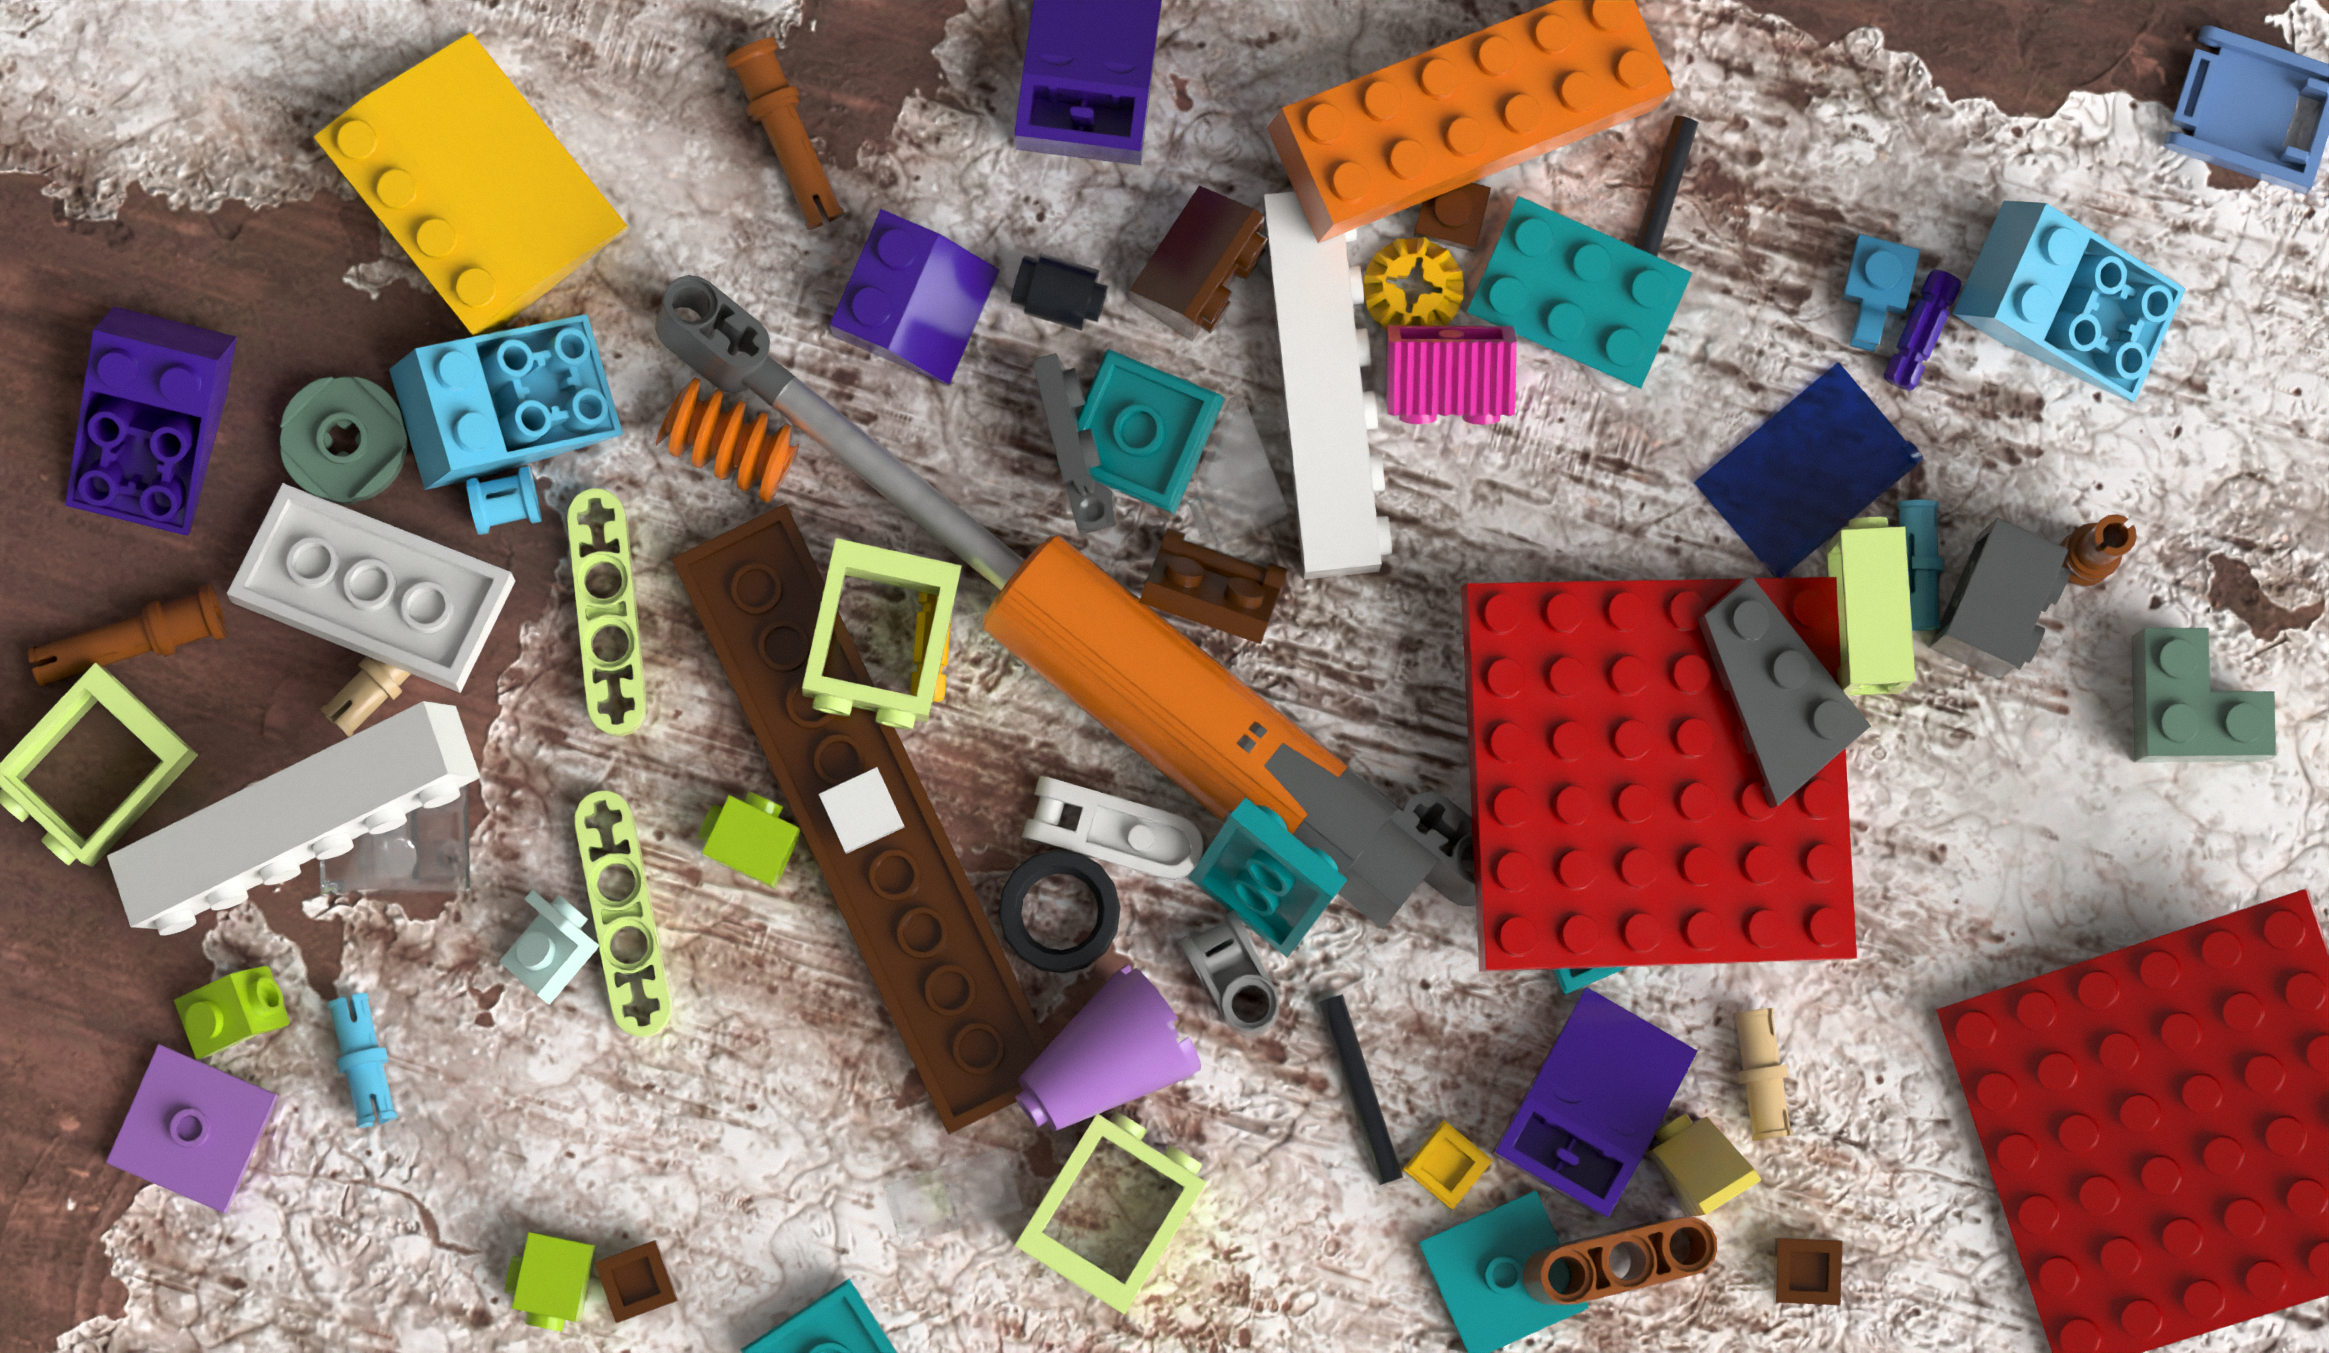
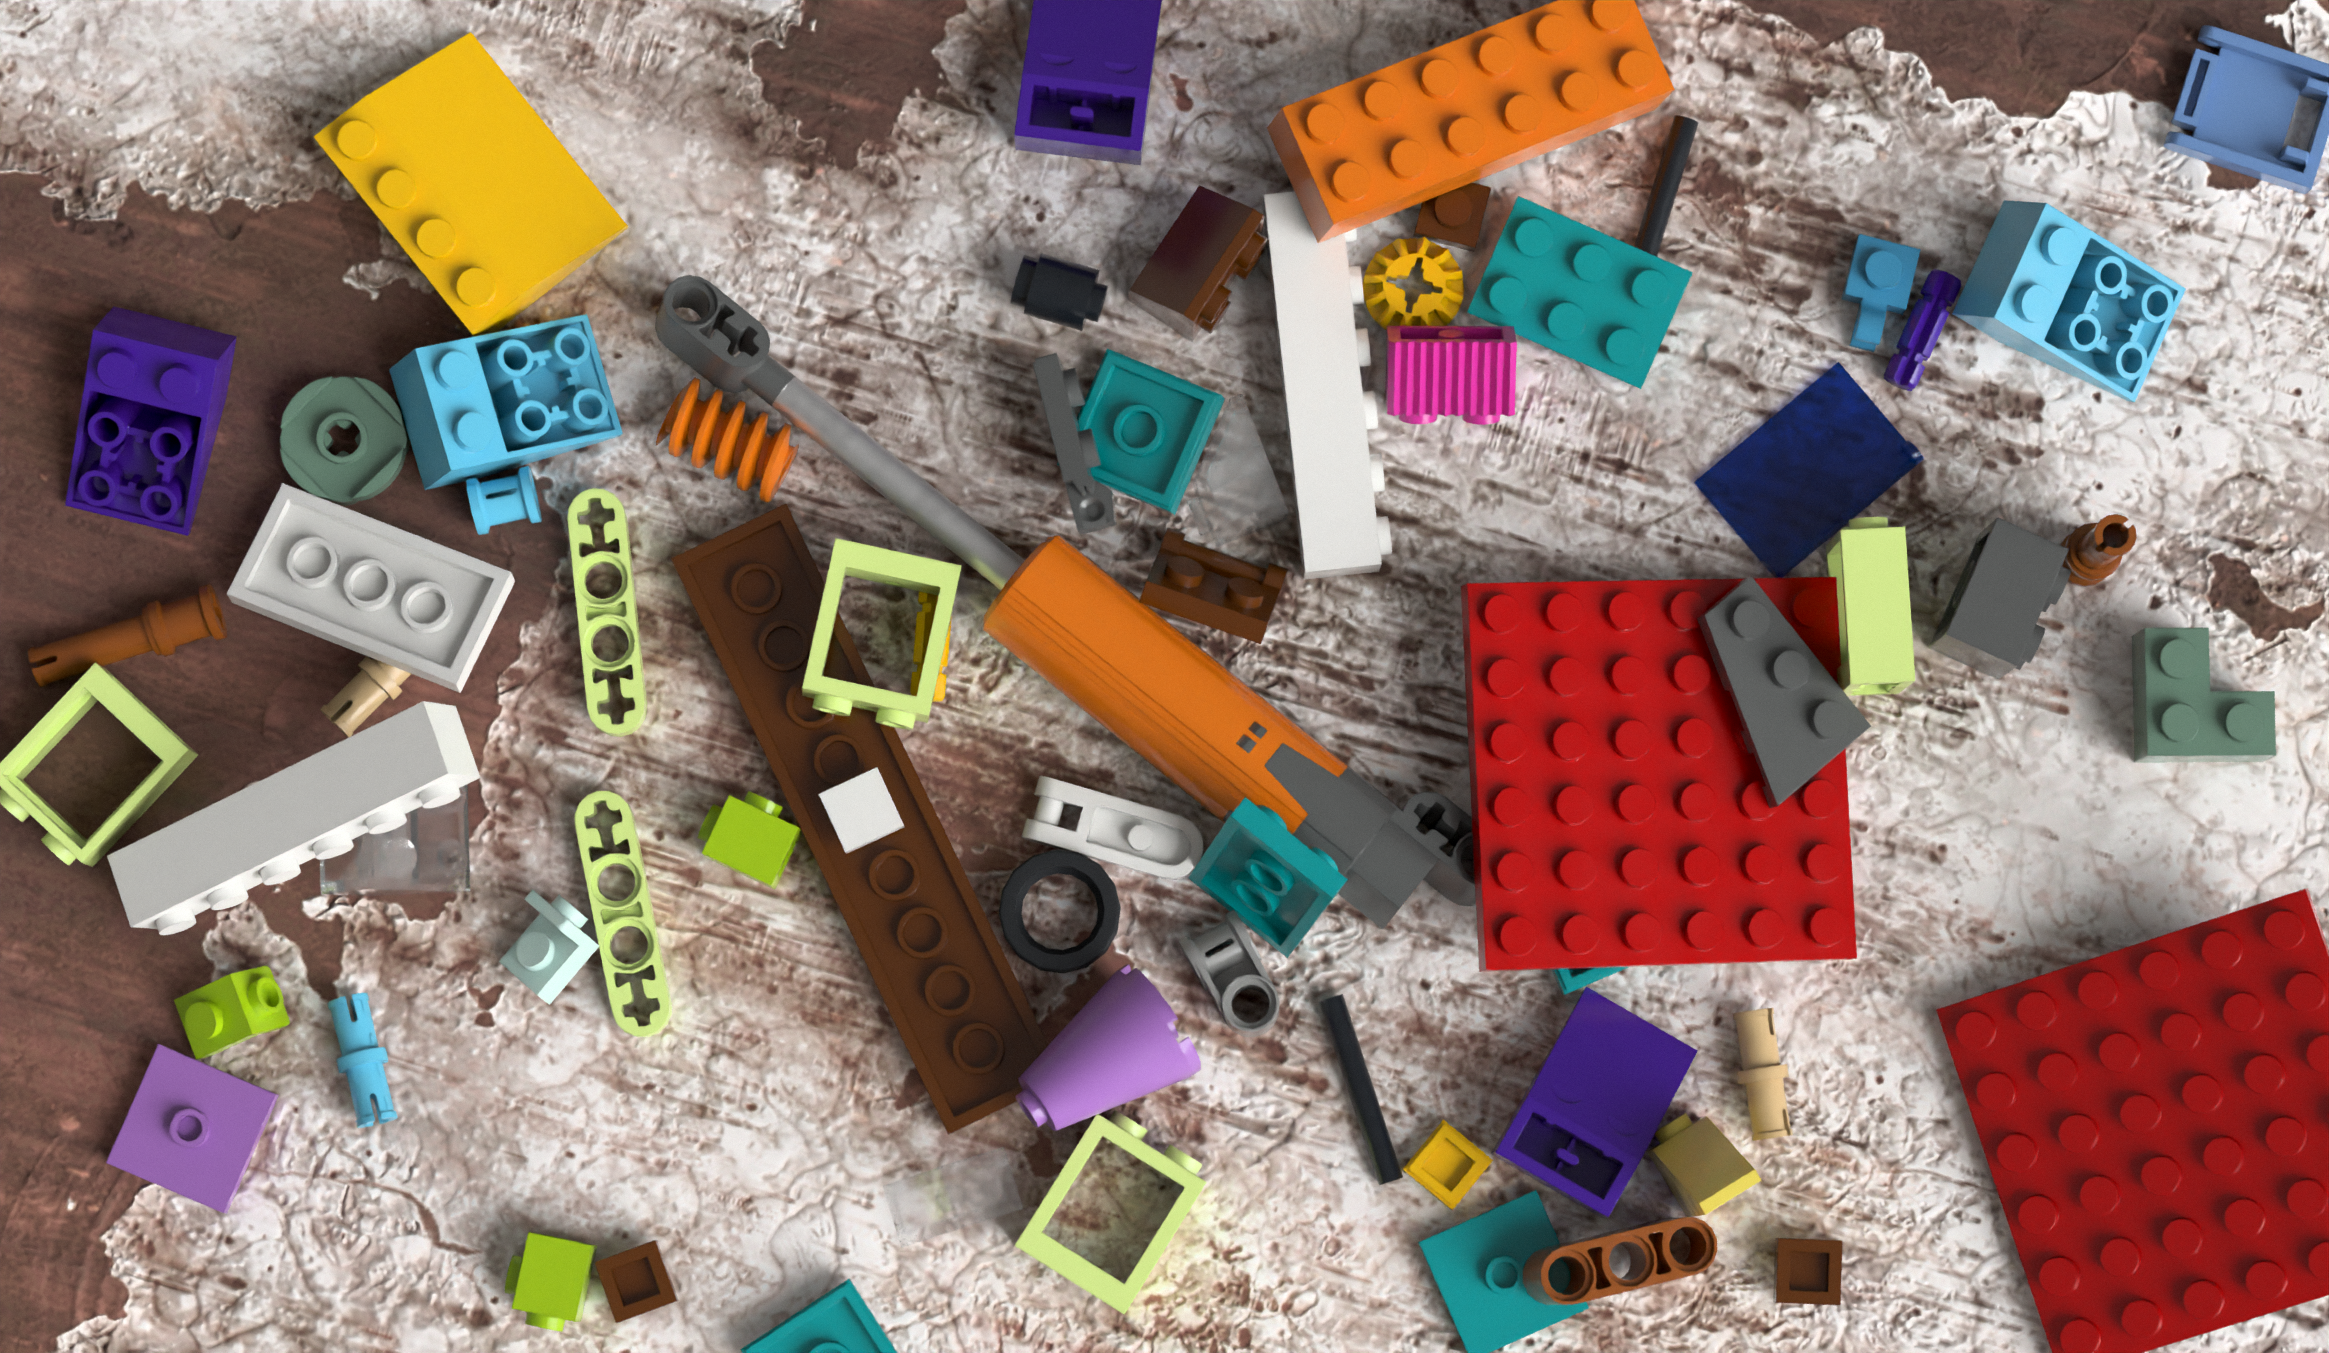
dark orange pin [723,37,845,230] -> none
dark purple slope [830,209,1000,386] -> none
medium azure pin [1897,500,1945,631] -> none

